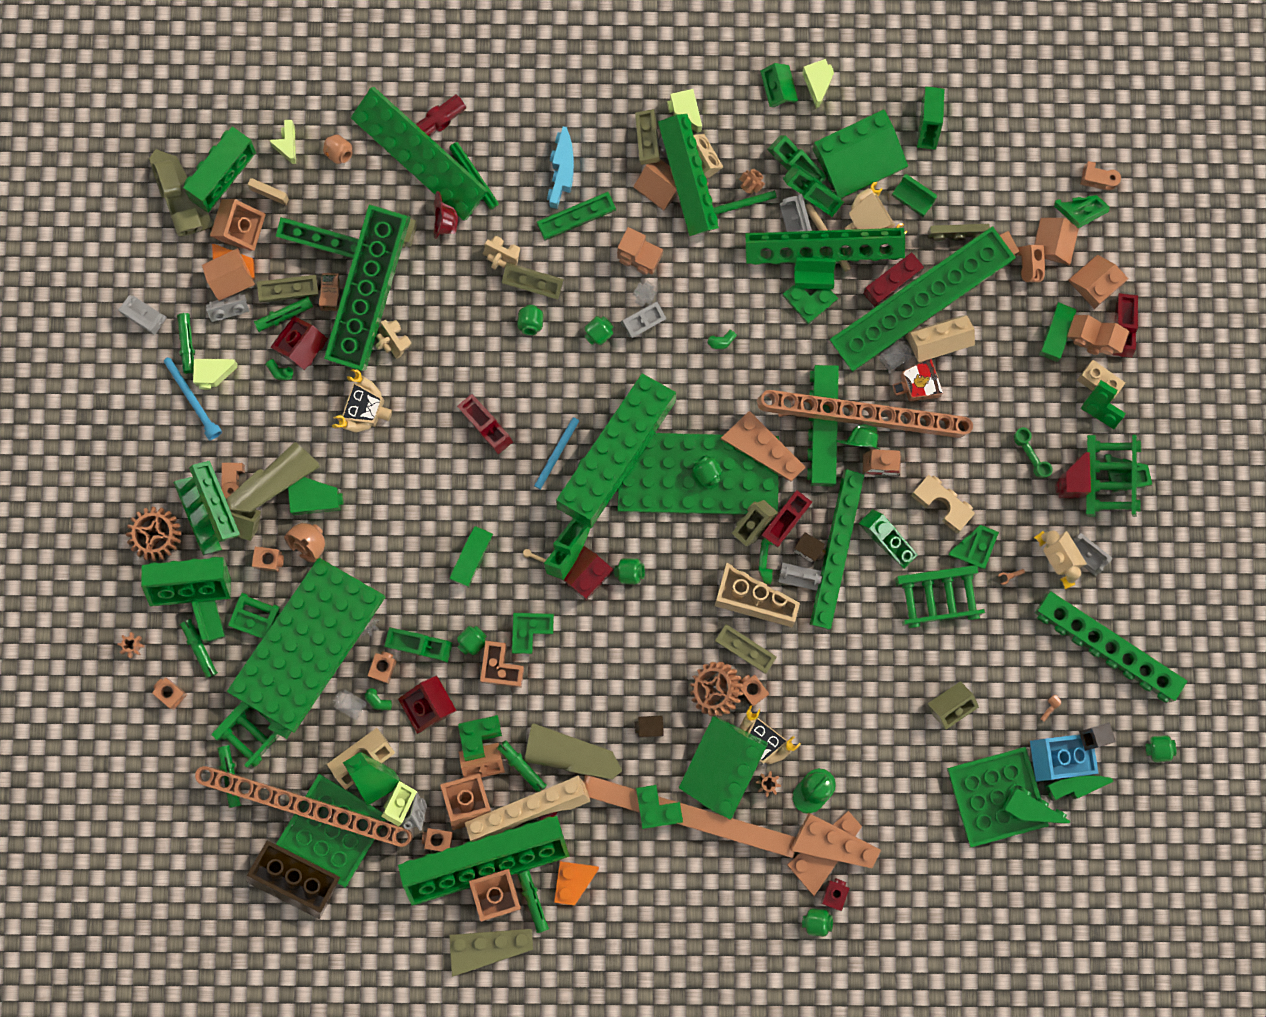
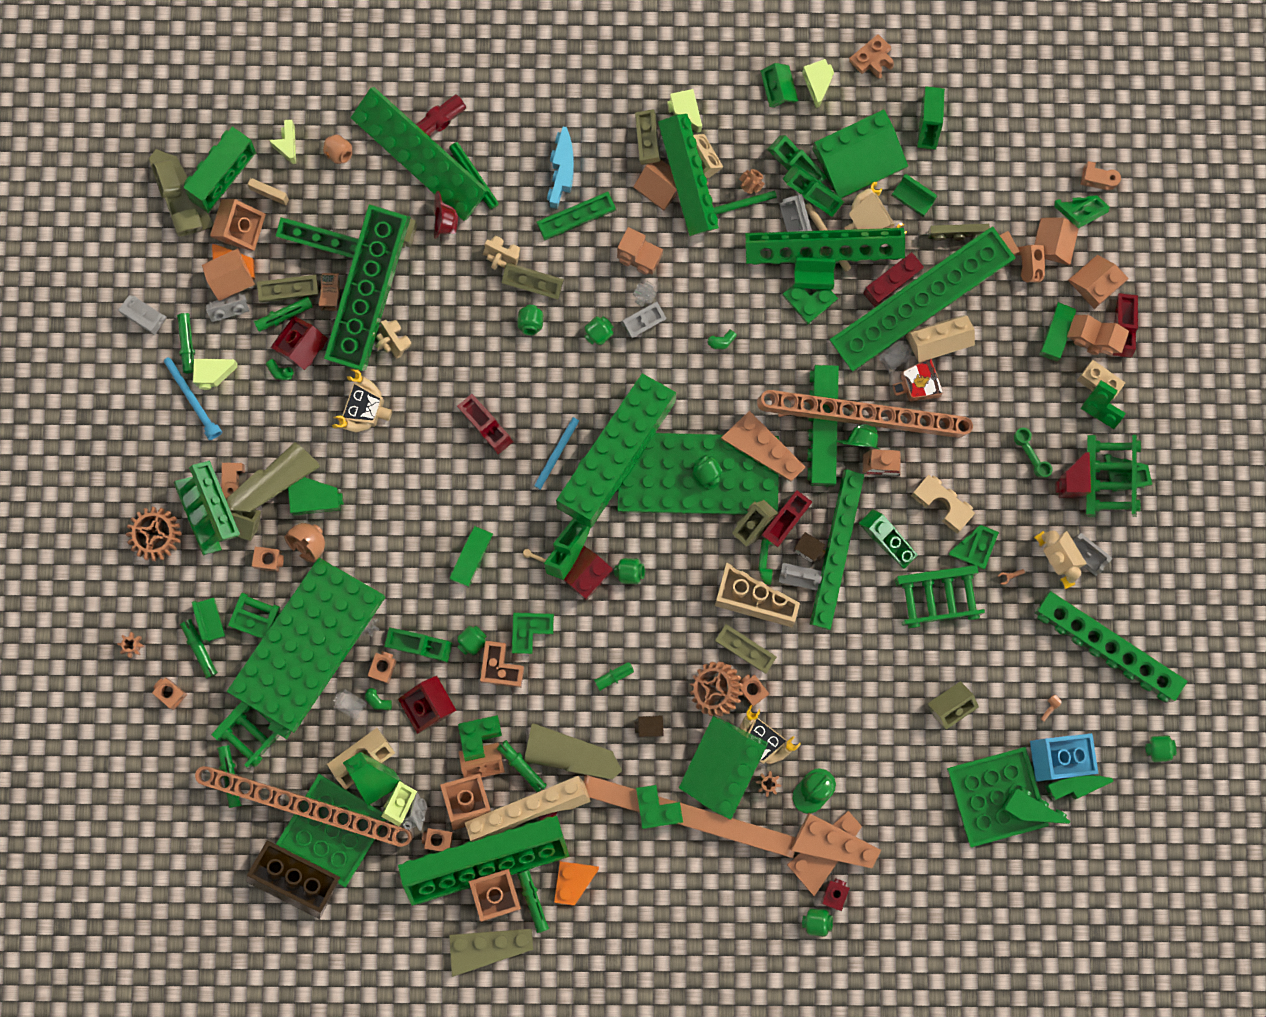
green brick [141,557,231,607] -> none
brick [1079,722,1116,751] -> none
none -> green axle [594,662,634,691]
none -> nougat plate [849,34,894,79]

